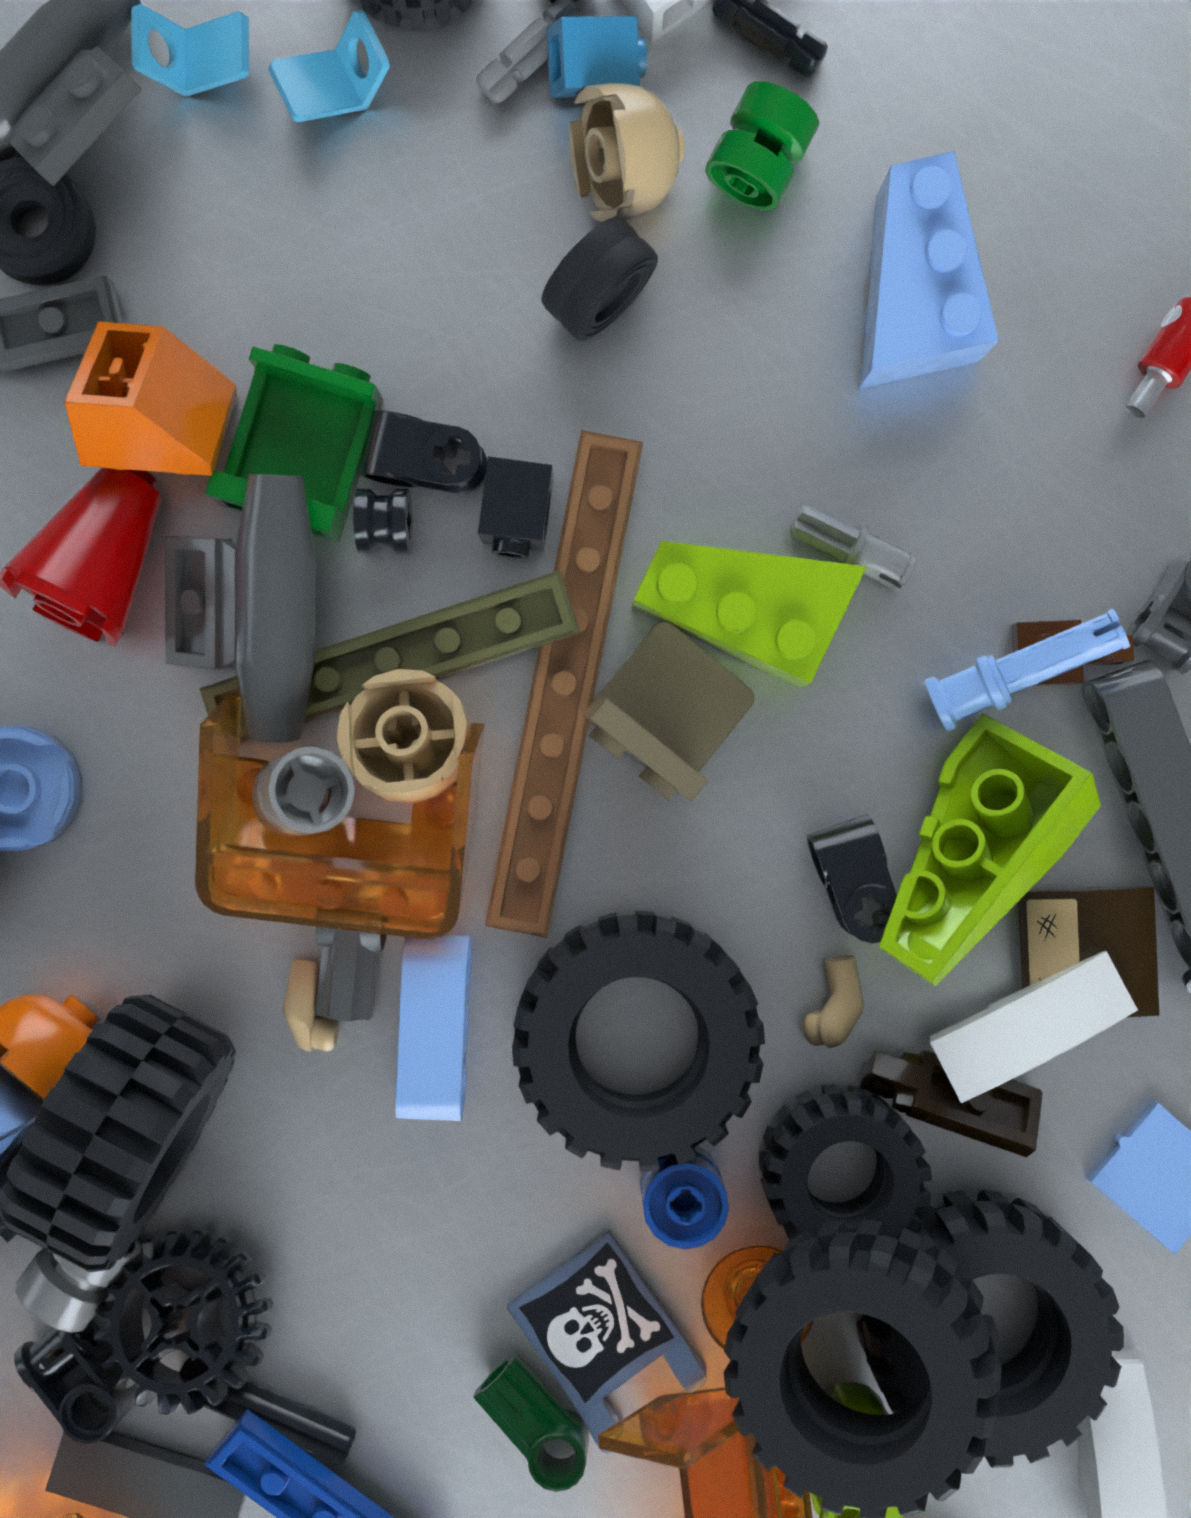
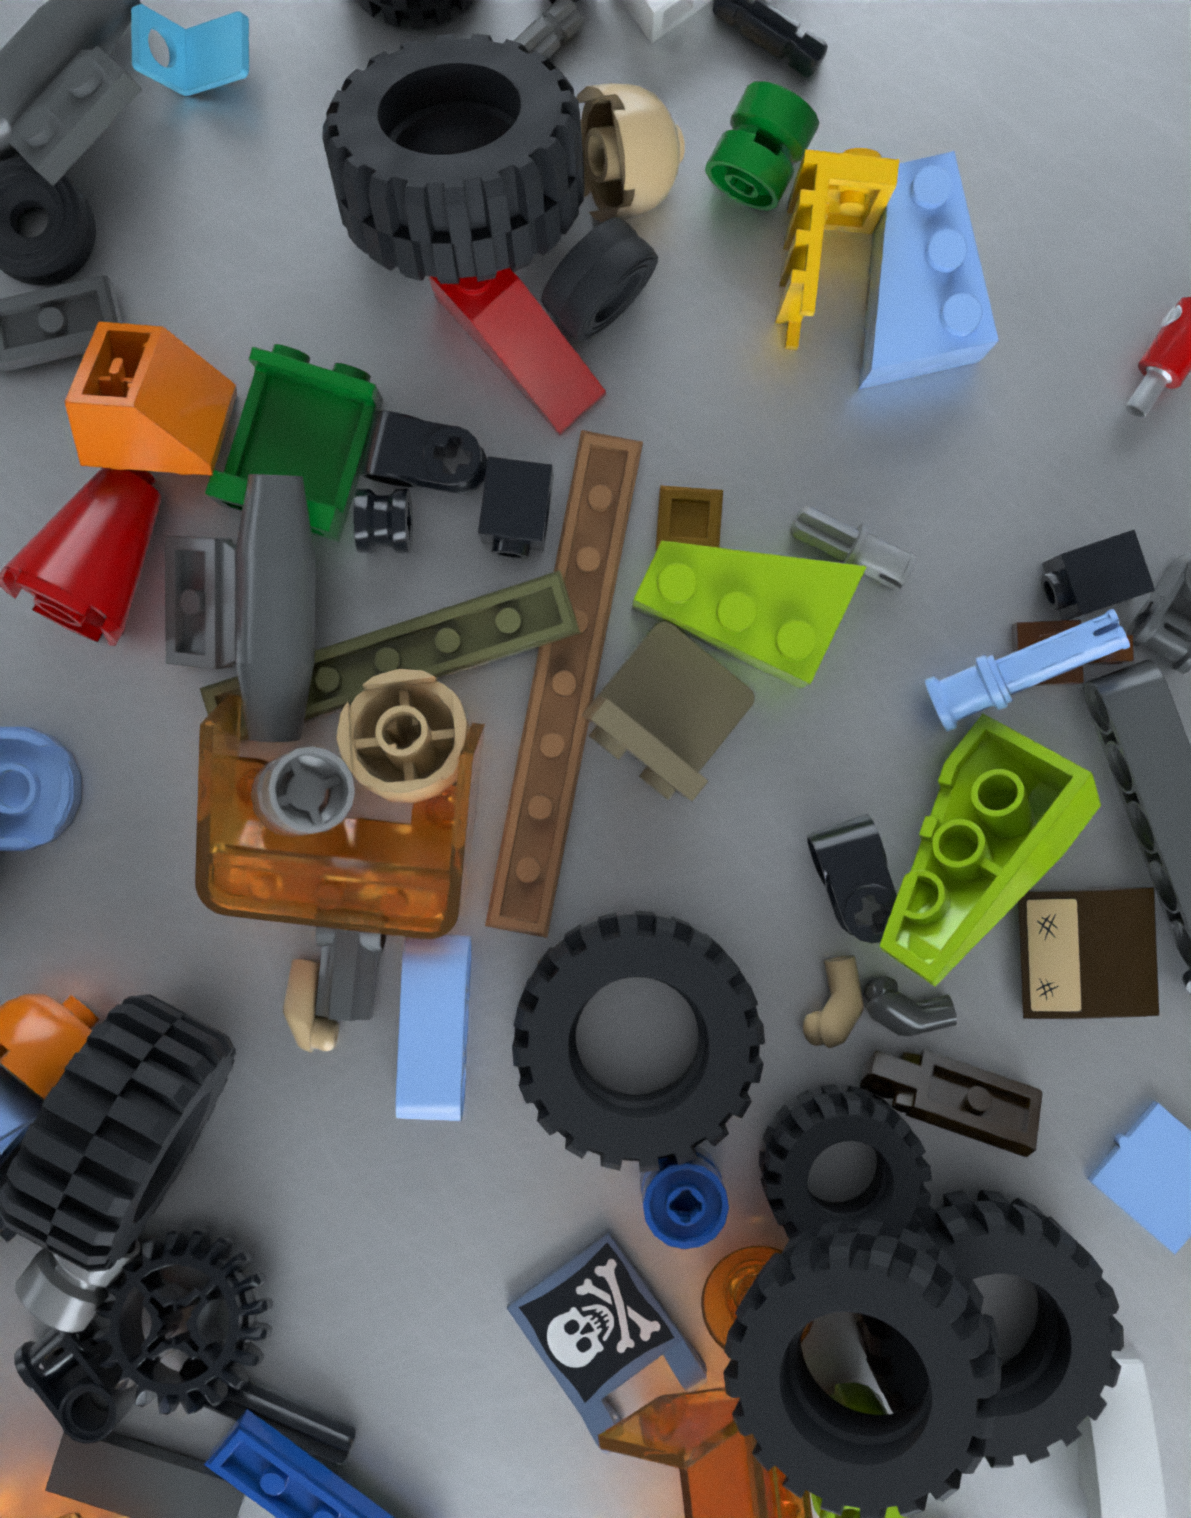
medium azure bracket [268,10,390,122] -> none
dark green piece [473,1353,589,1492] -> none
dark azure brick [546,16,647,98] -> none
white slope [930,950,1138,1103] -> none
none -> black tyre [322,34,585,284]
none -> red slope [428,268,606,436]
none -> pearl gold tile [655,485,723,552]
none -> yellow plate [775,148,899,350]
none -> dark grey arm [864,976,957,1036]
none -> black brick [1041,529,1155,620]

